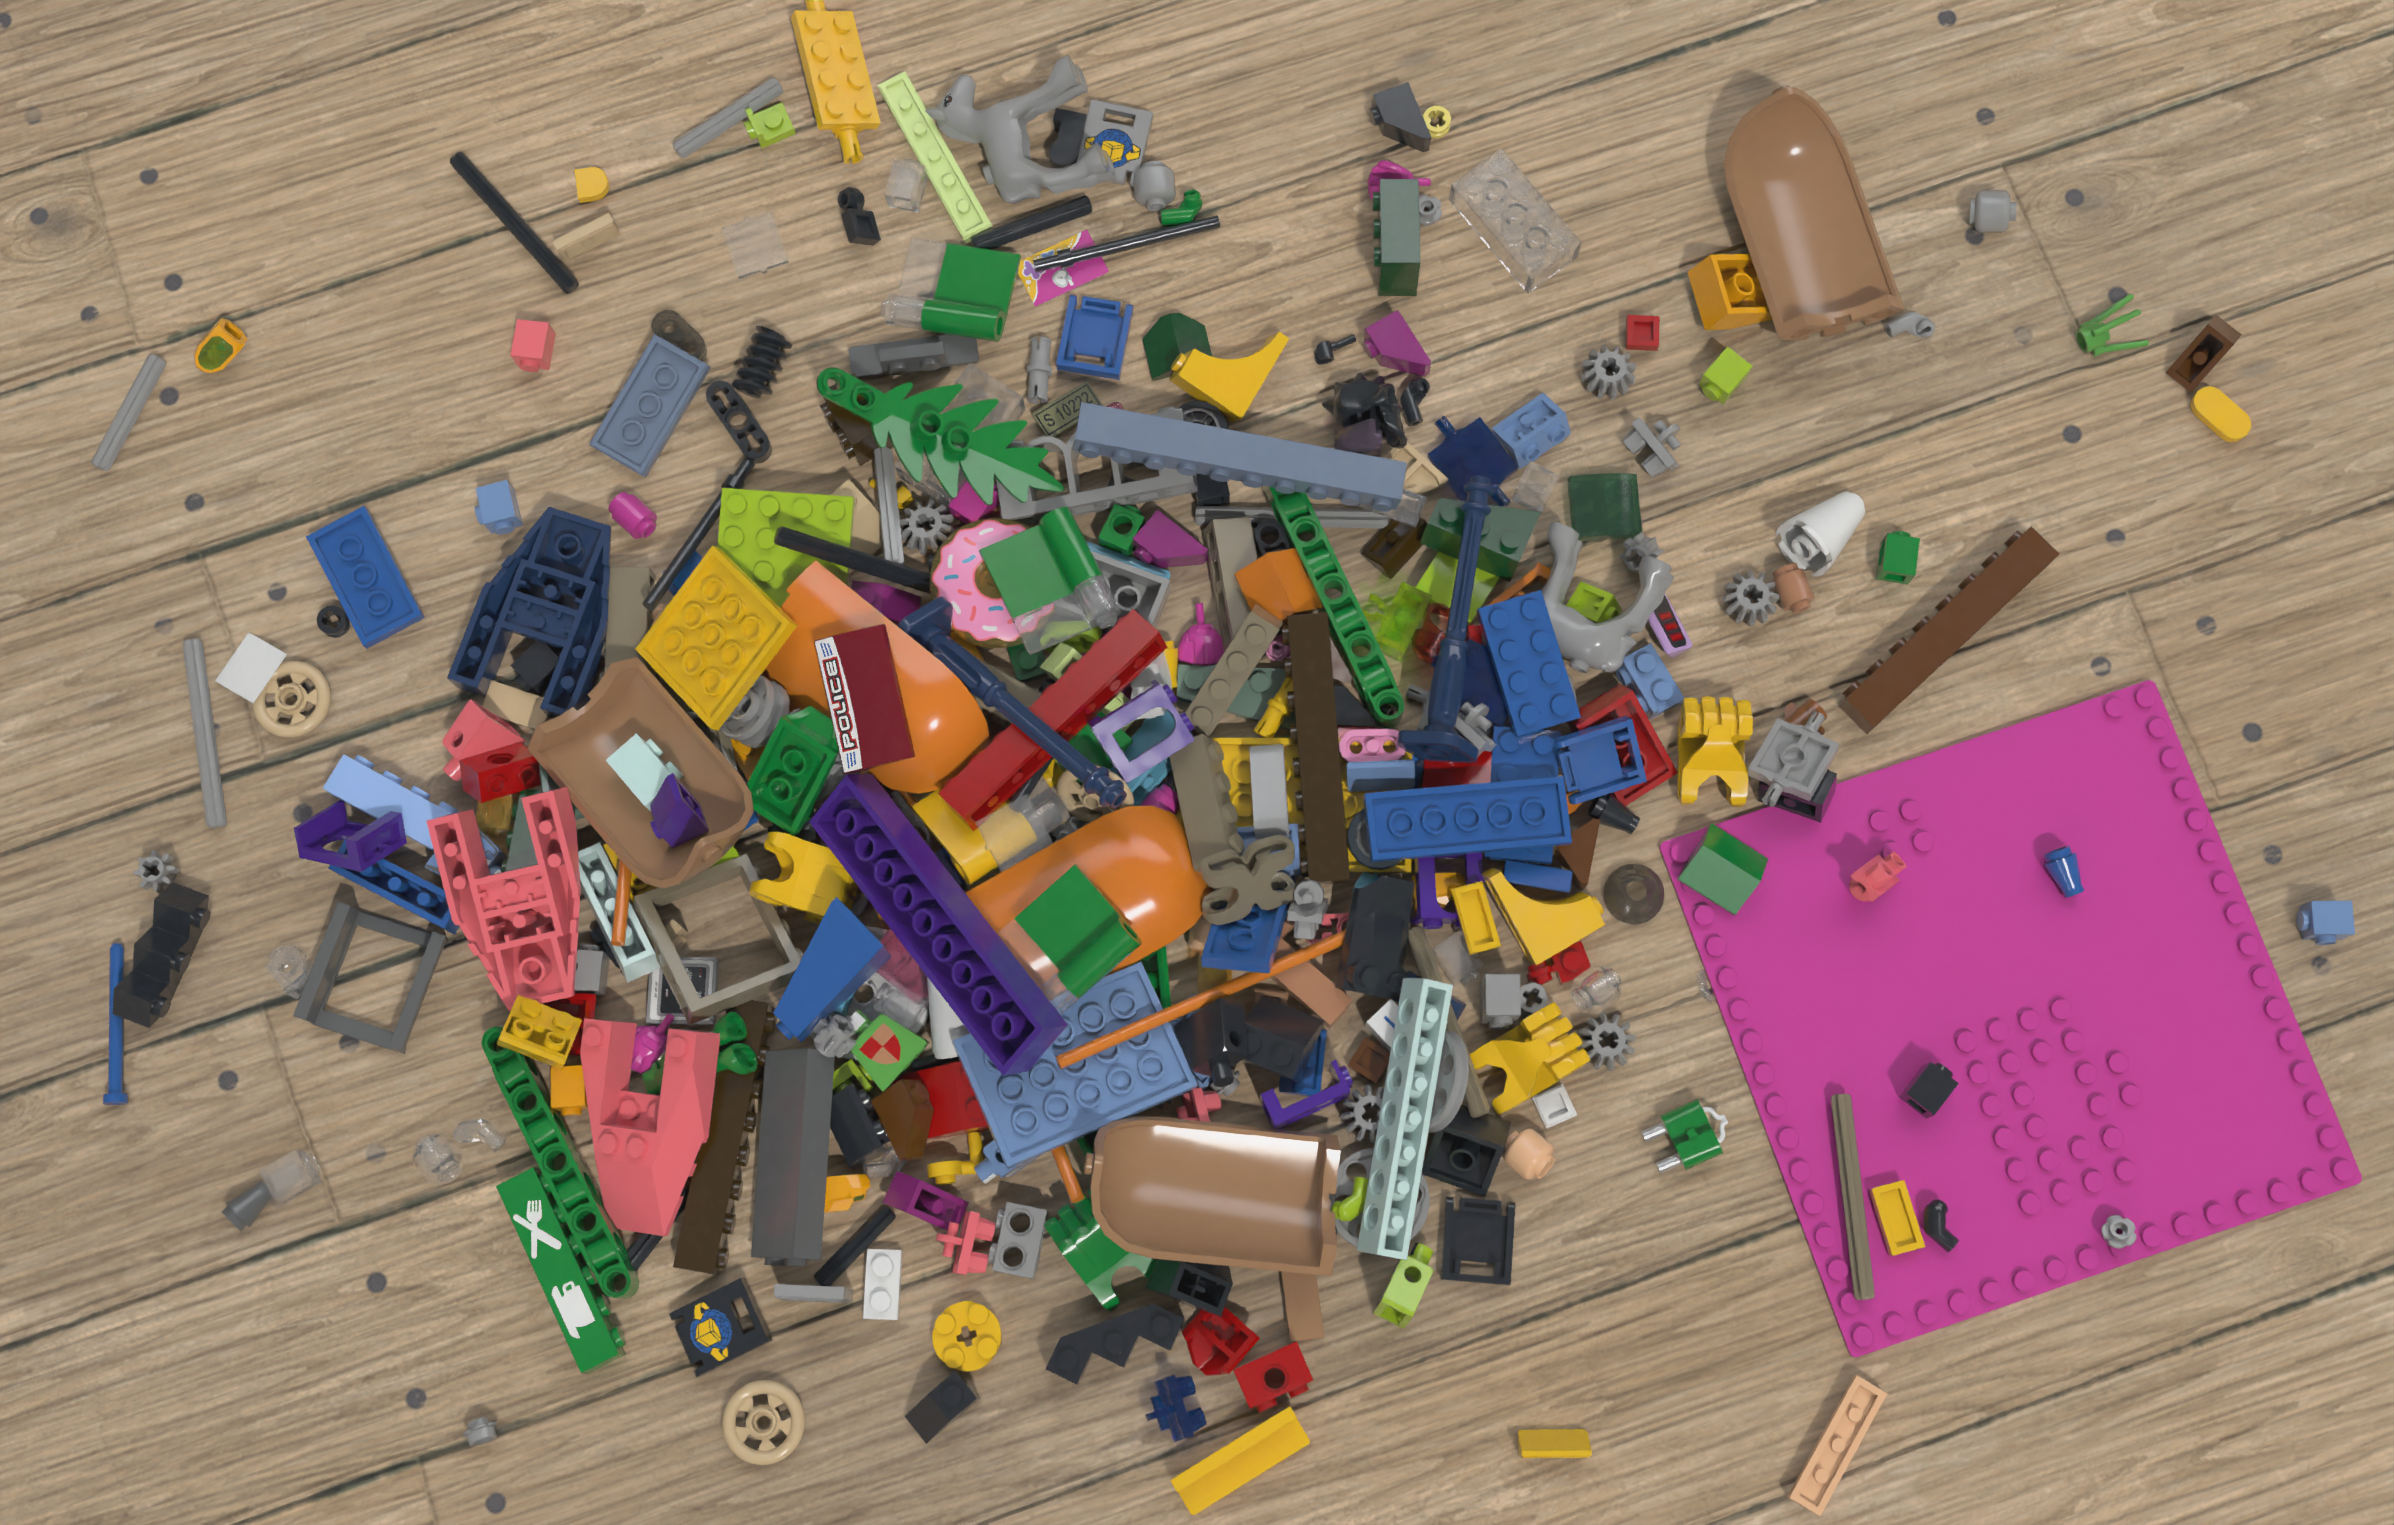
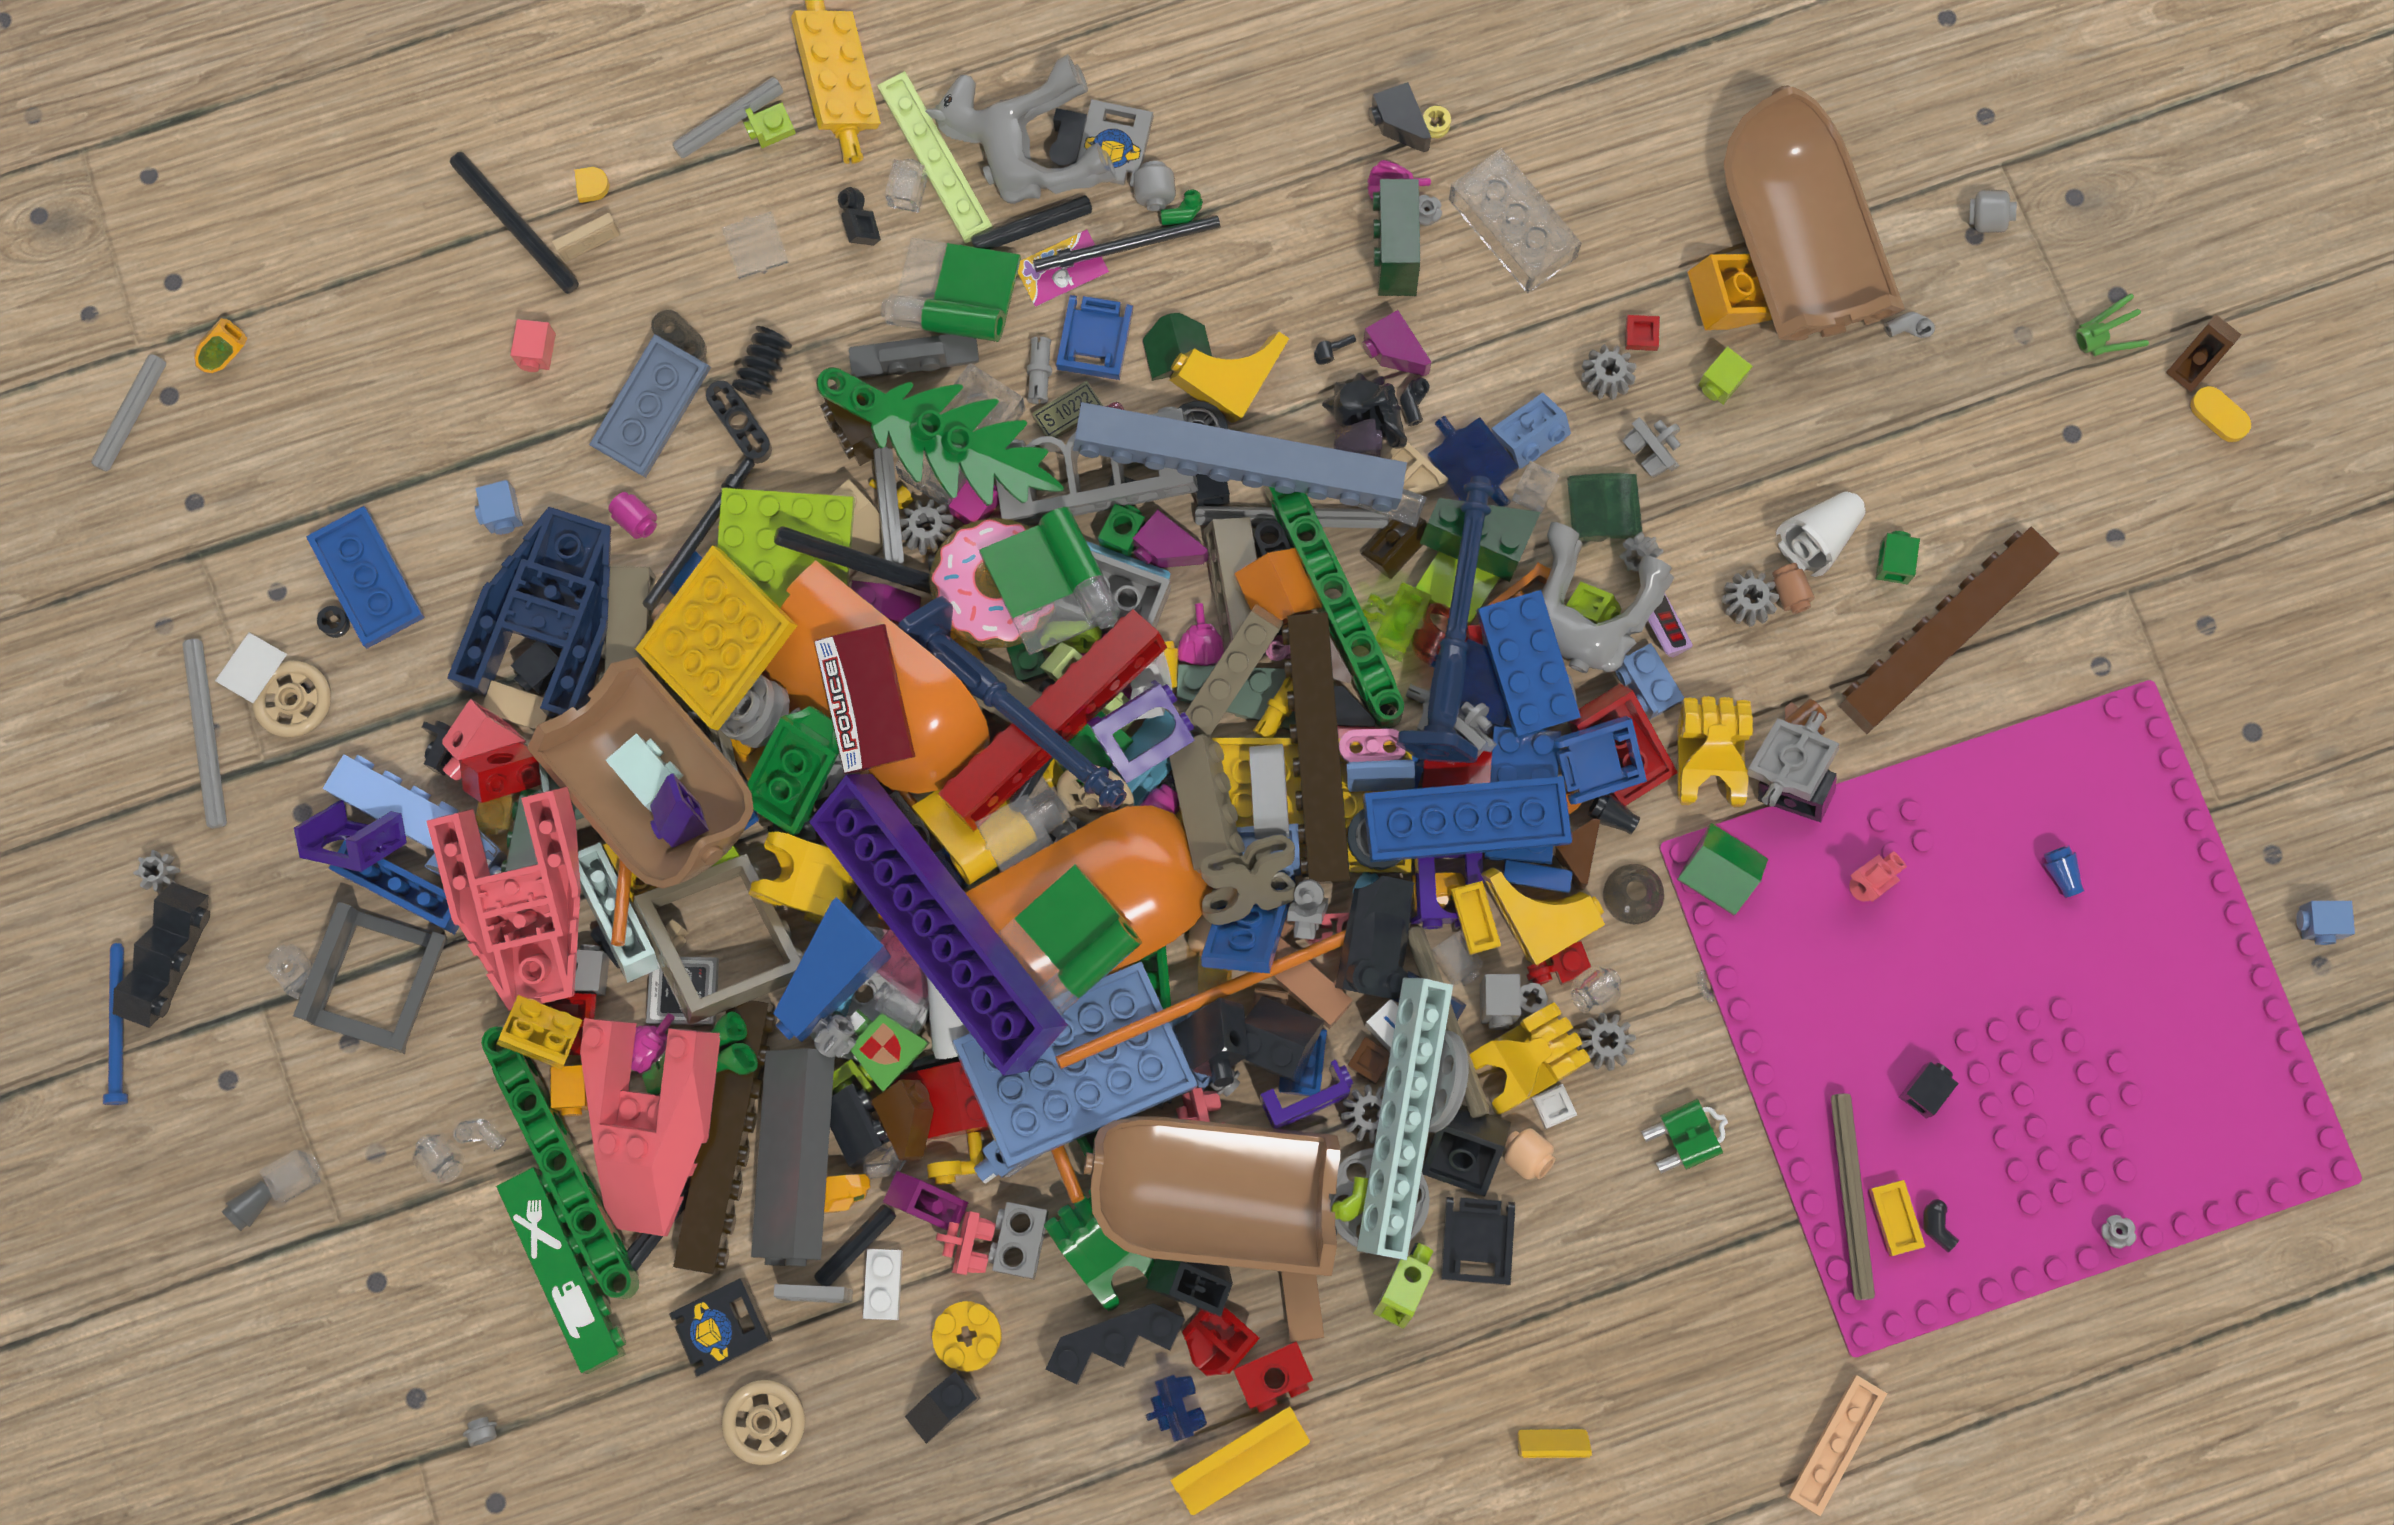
none -> black bracket [421,721,453,776]

